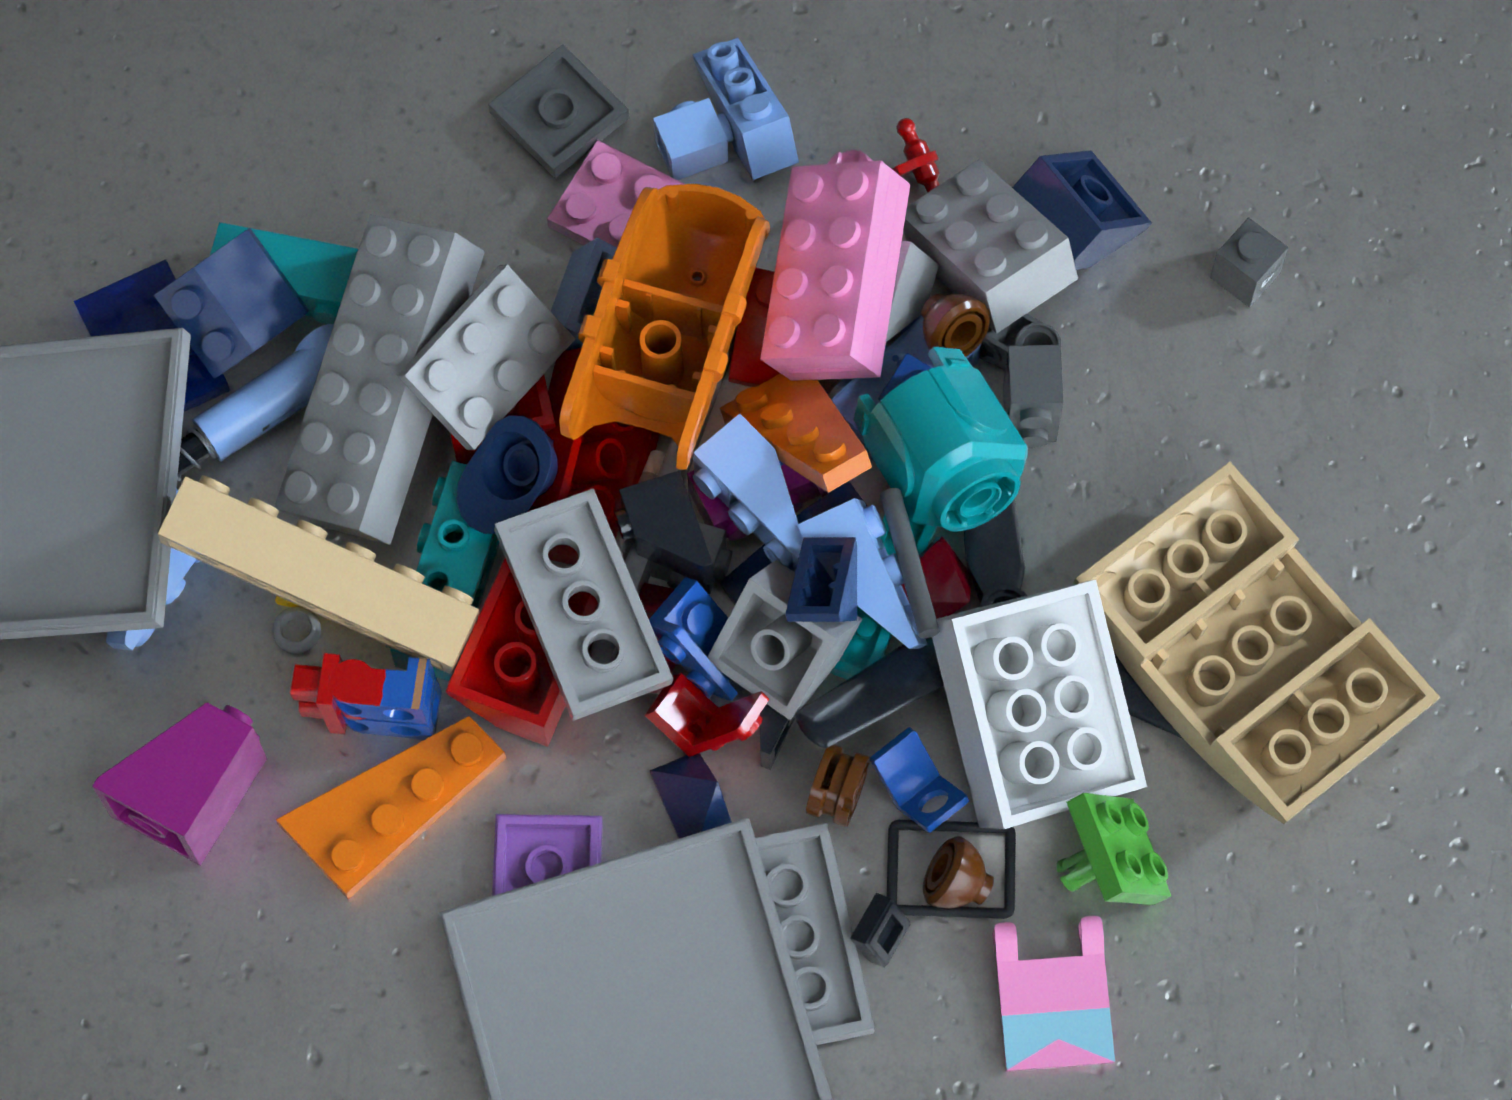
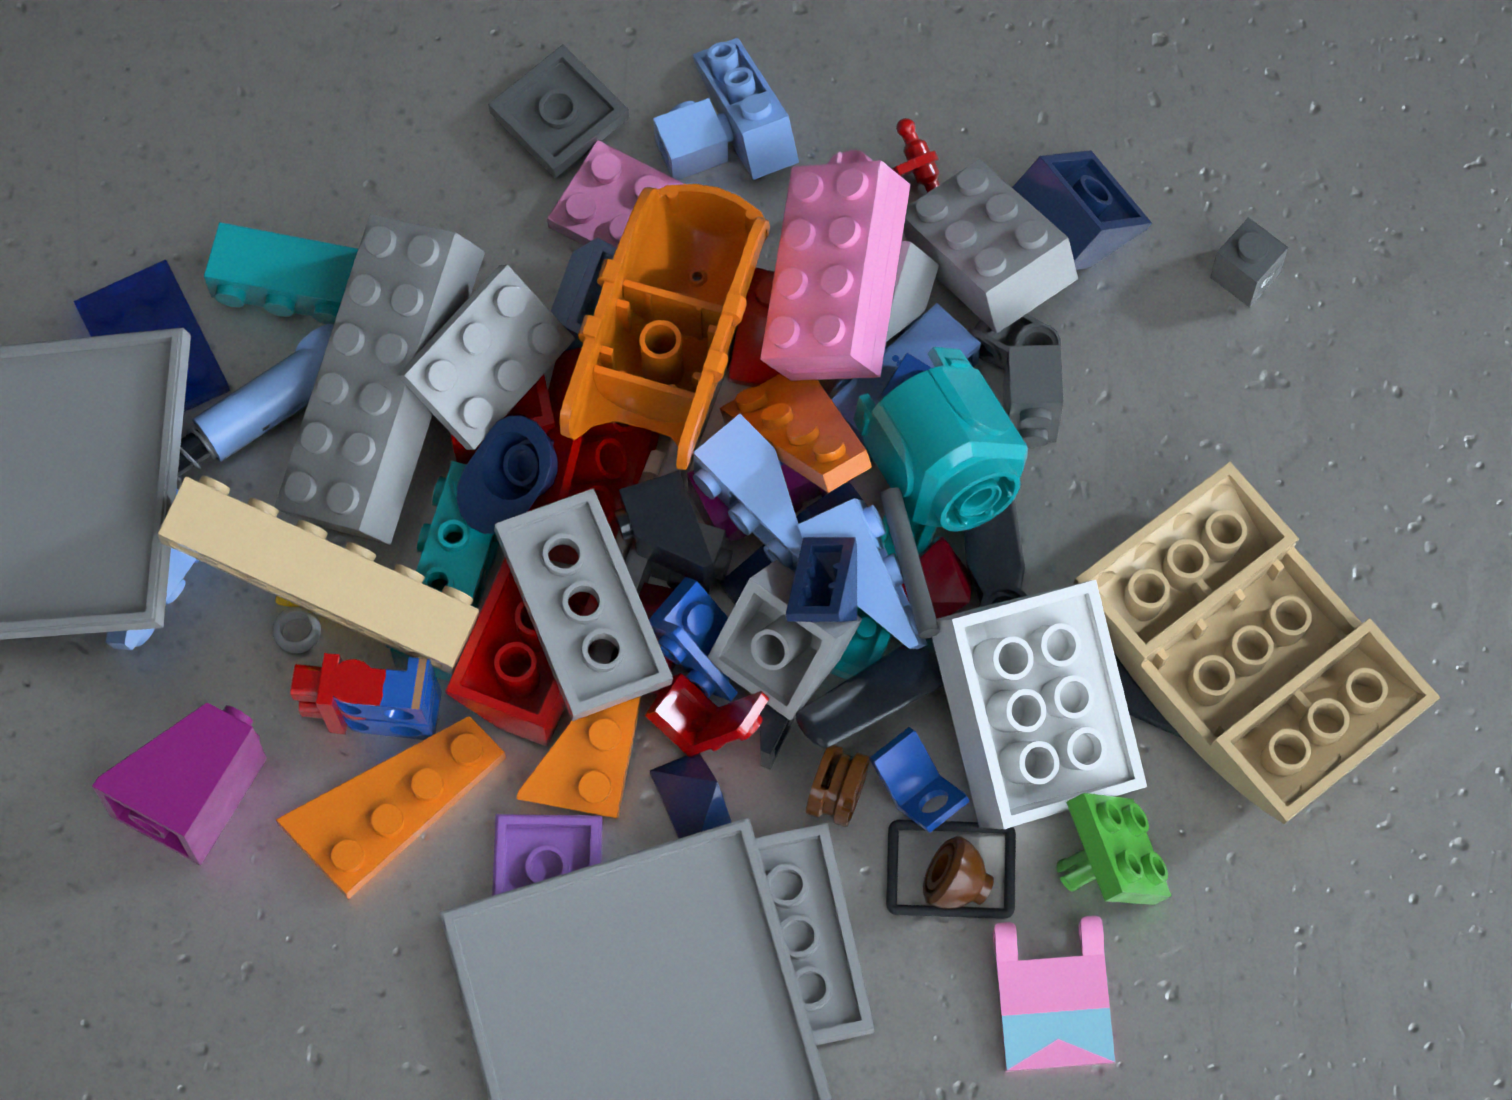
dark blue slope [154,228,309,379] -> none
black tile [850,893,910,968] -> none
reddish brown brick [921,294,990,357] -> none
none -> orange wing [517,696,642,819]

